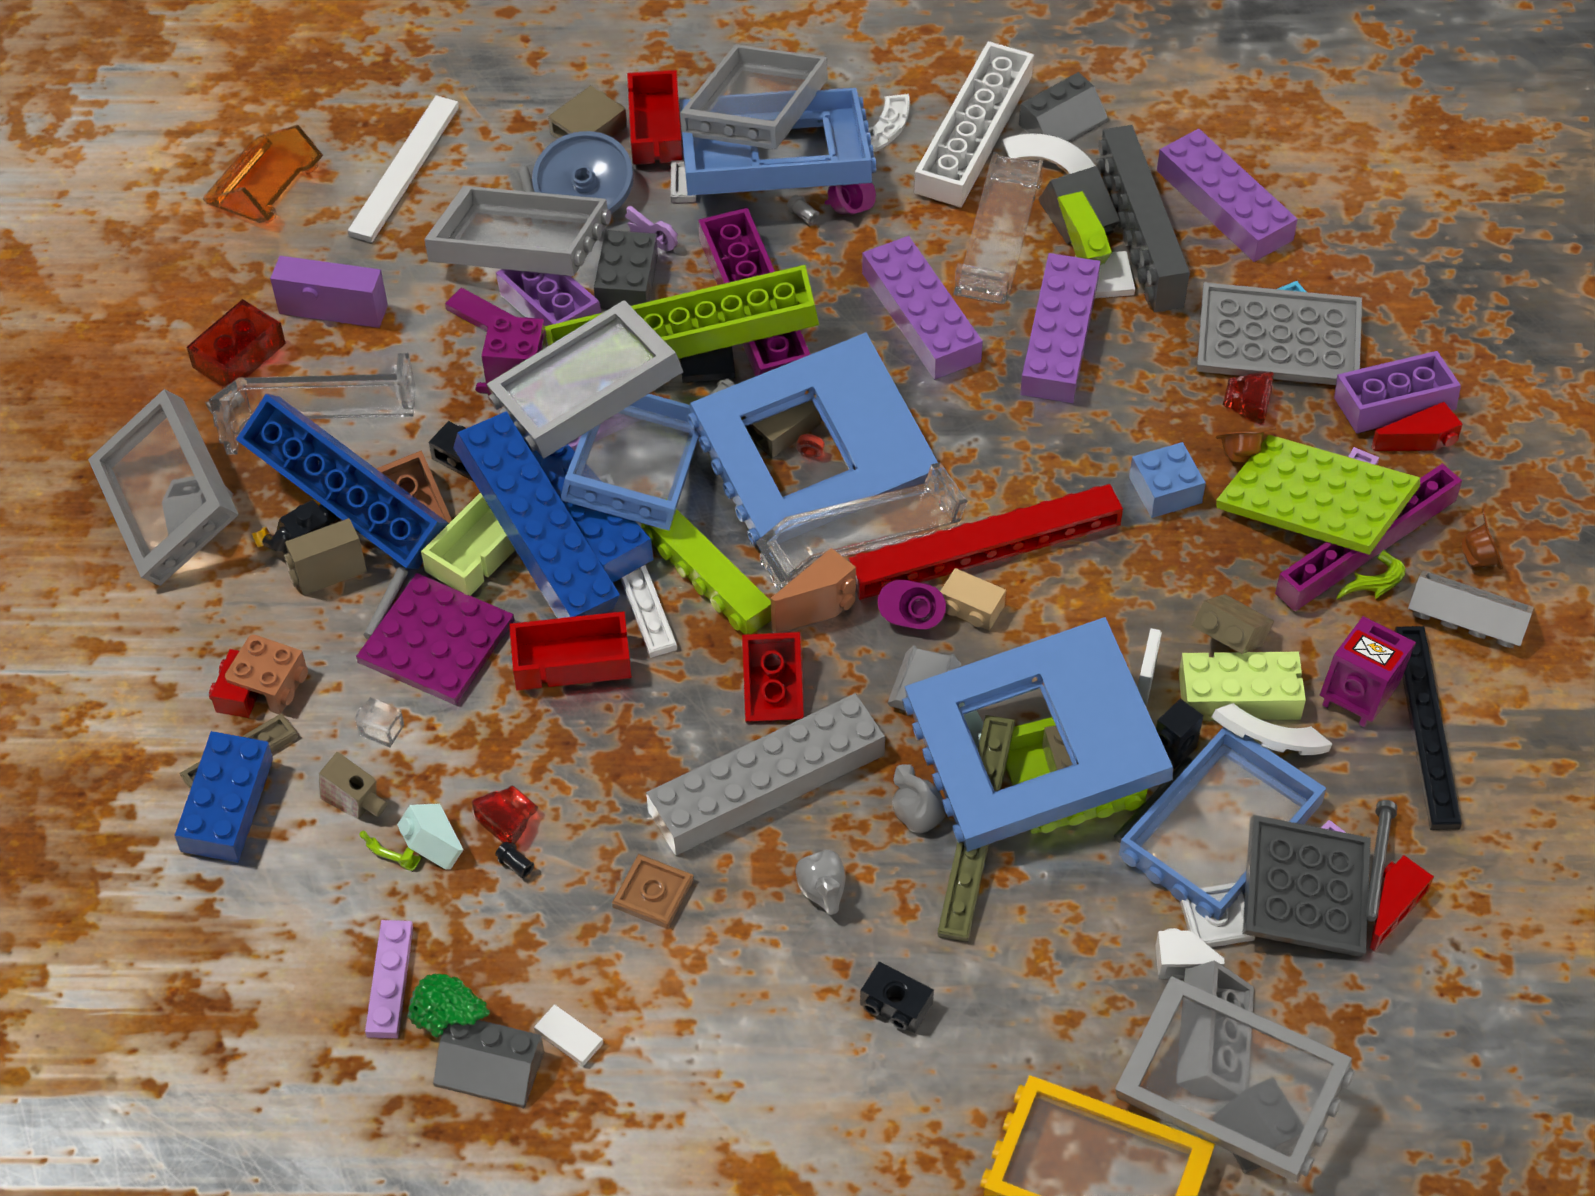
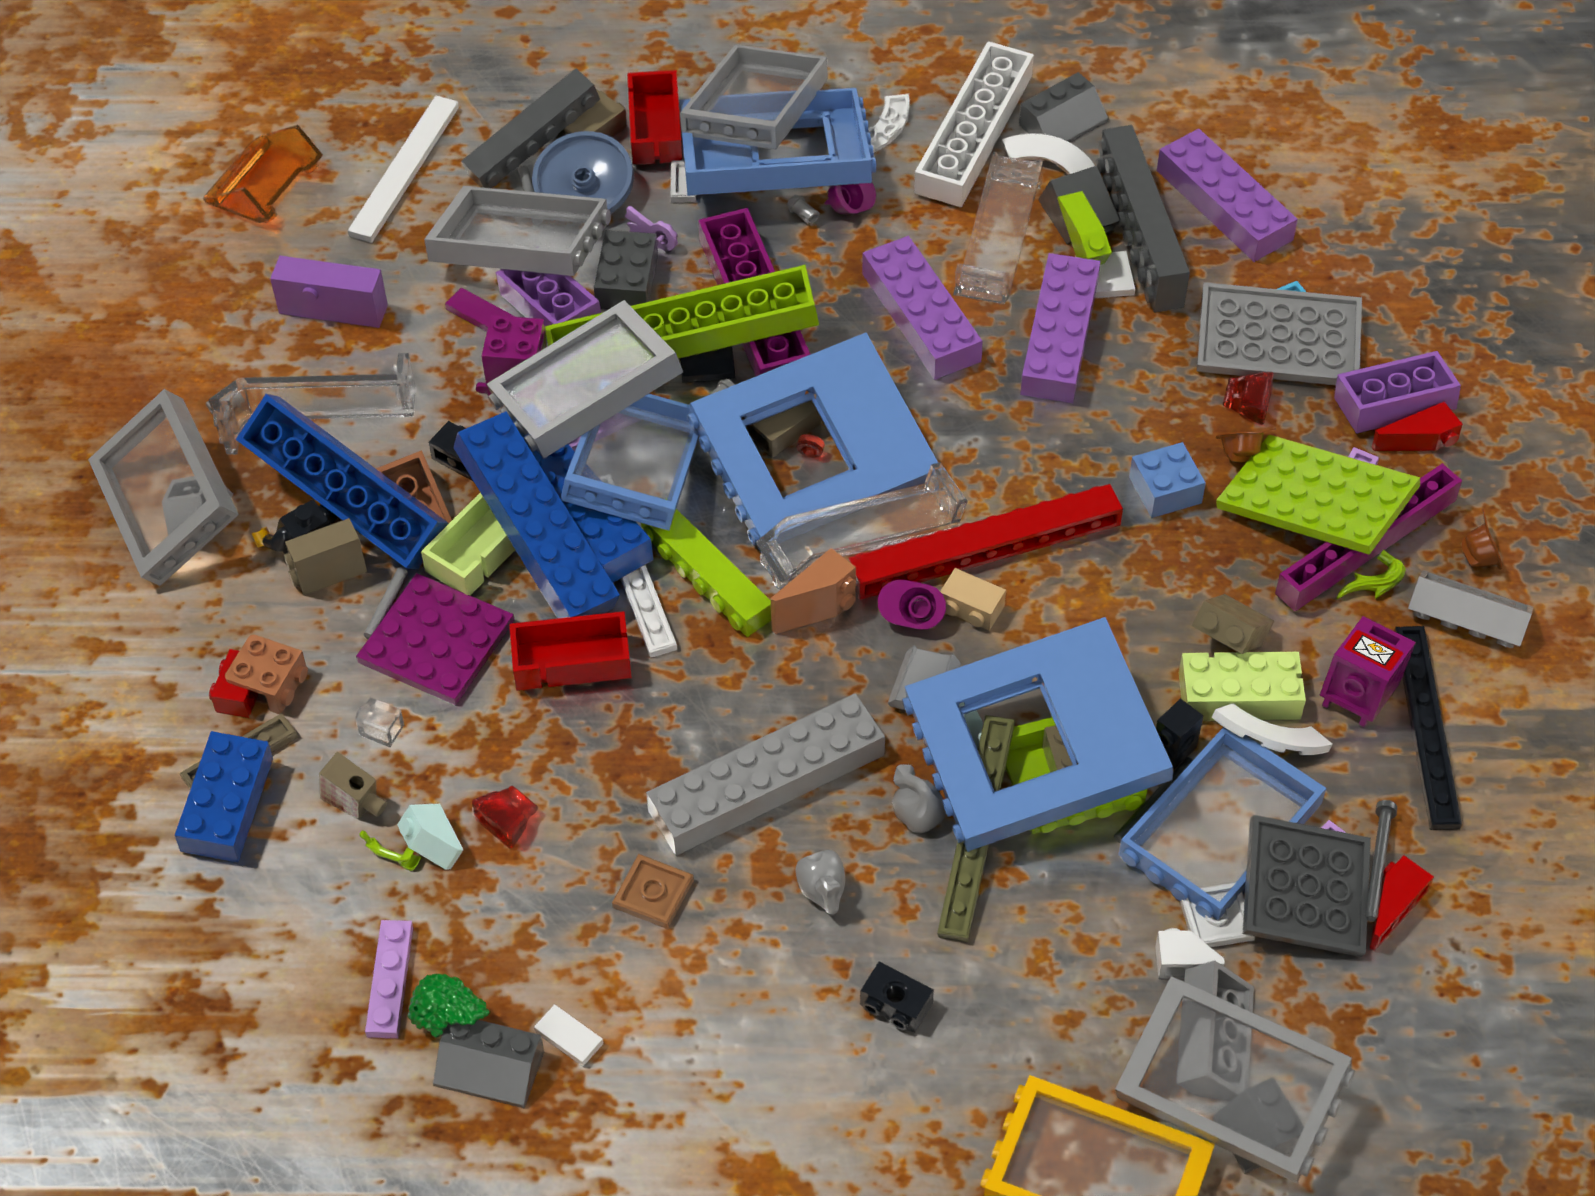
clear red brick [186,299,286,388] -> none
black pin [495,841,534,879] -> none
red slope [742,632,804,722] -> none
white tile [1138,628,1162,707] -> none
none -> dark grey brick [461,68,600,188]

